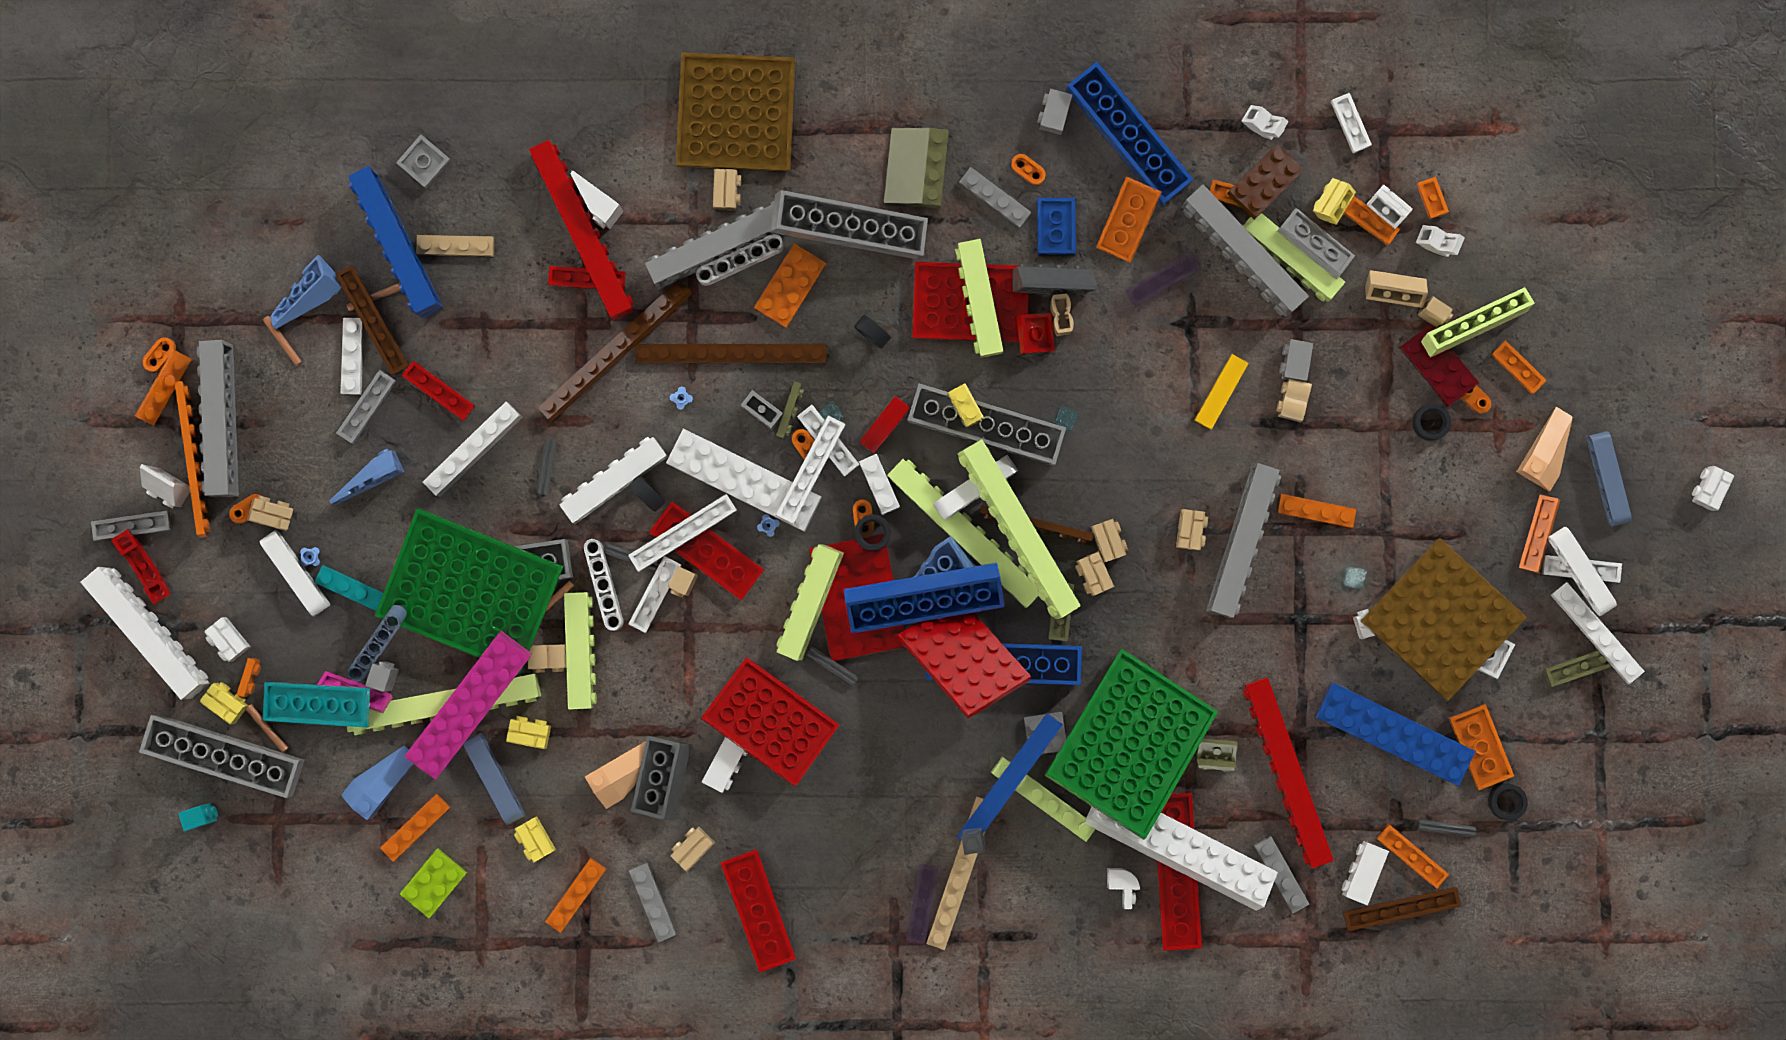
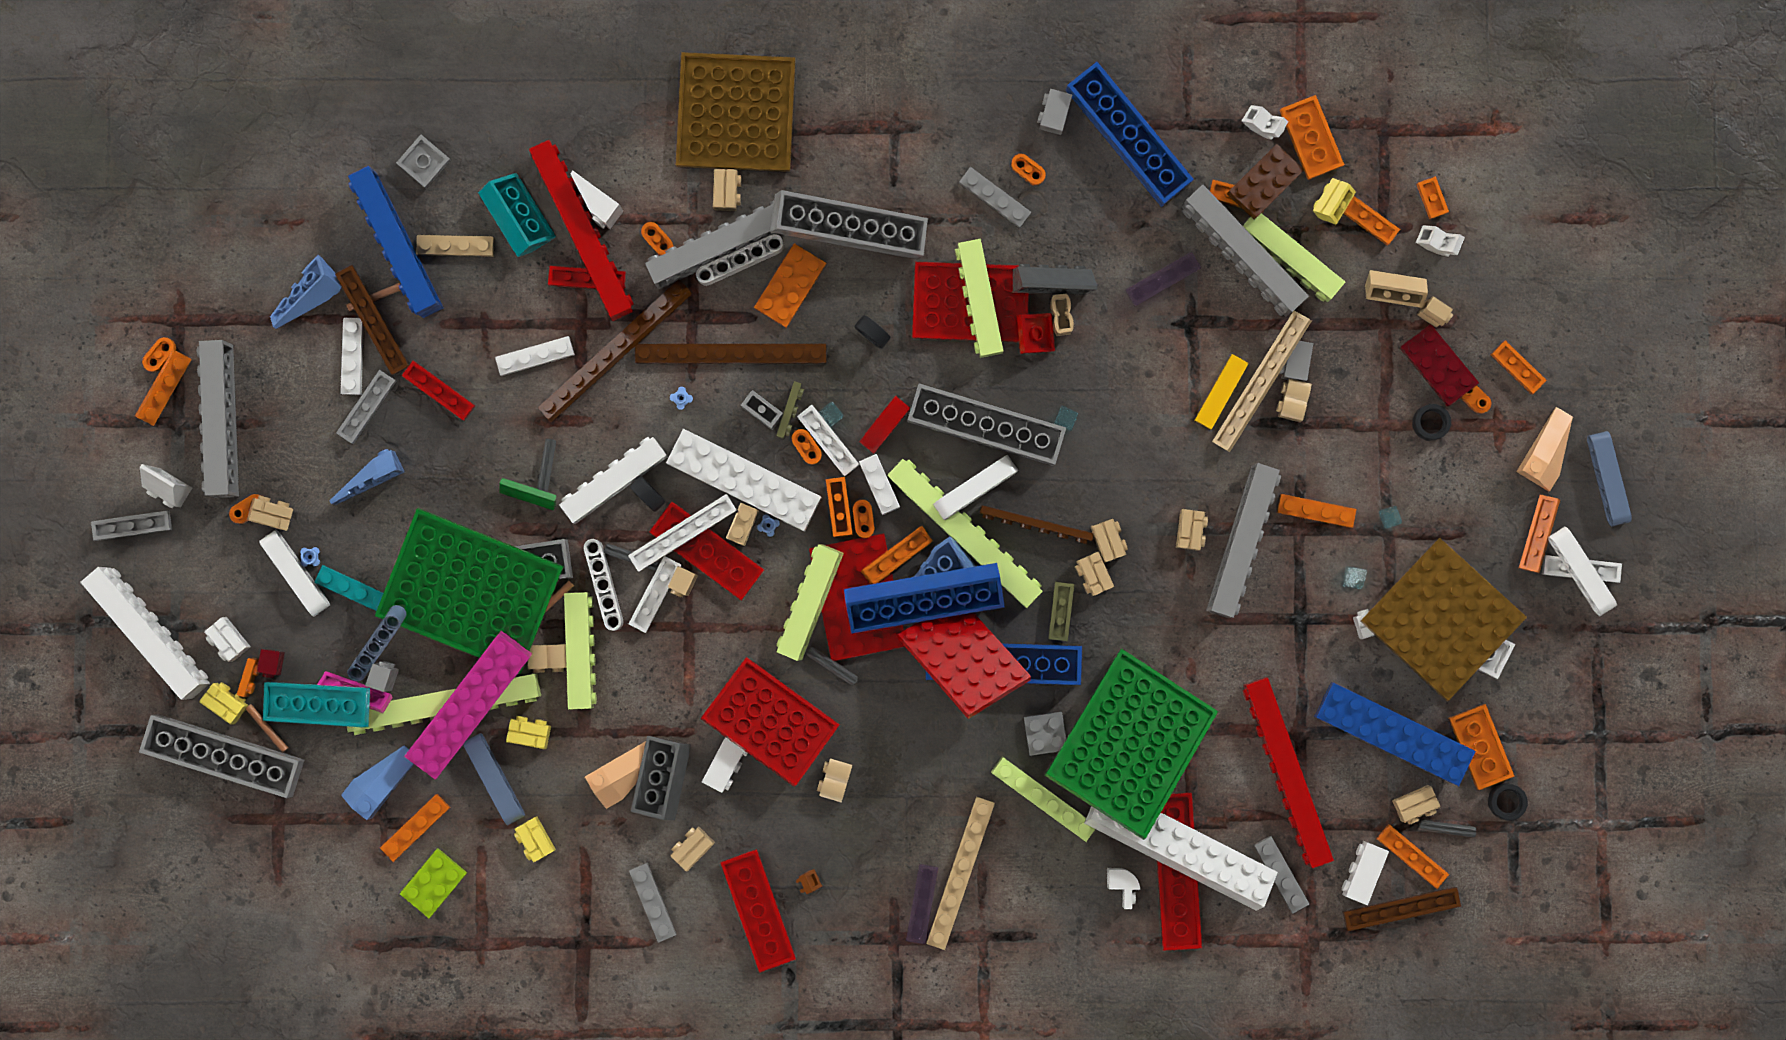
red slope [111,529,171,605] -> none
orange plate [175,381,210,538] -> none
teal brick [178,803,218,831] -> none
nougat bar [263,316,302,366] -> none
white brick [423,402,523,497] -> none
orange plate [545,858,606,933] -> none
white plate [775,415,845,525] -> none
black tyre [854,514,891,552] -> none
olive slope [884,128,949,209] -> none
light yellow brick [948,384,984,428] -> none
yellowish green brick [957,439,1080,619] -> none
blue tile [957,713,1063,840] -> none
dark grey brick [961,827,986,855] -> none
blue tile [1037,198,1076,255] -> none
orange tile [1096,177,1162,263] -> none
olive bracket [1196,739,1238,772] -> none
light grey tile [1278,208,1355,279] -> none
white plate [1331,93,1372,153] -> none
white brick [1366,185,1412,229] -> none
yellowish green brick [1421,287,1535,358] -> none
olive plate [1543,650,1612,687] -> none
white plate [1551,582,1645,684] -> none
white brick [1692,466,1734,511] -> none
none -> dark red brick [257,649,285,678]
none -> teal slope [478,173,556,257]
none -> white plate [495,336,575,376]
none -> green tile [499,478,557,510]
none -> orange plate [641,222,674,256]
none -> tan brick [726,503,759,546]
none -> dark orange tile [796,869,822,894]
none -> tan brick [817,758,852,803]
none -> orange brick [826,477,853,538]
none -> orange tile [861,526,933,584]
none -> tan plate [1212,311,1312,452]
none -> orange plate [1279,95,1344,180]
none -> clear light blue slope [1379,505,1402,529]
none -> tan brick [1392,785,1440,824]

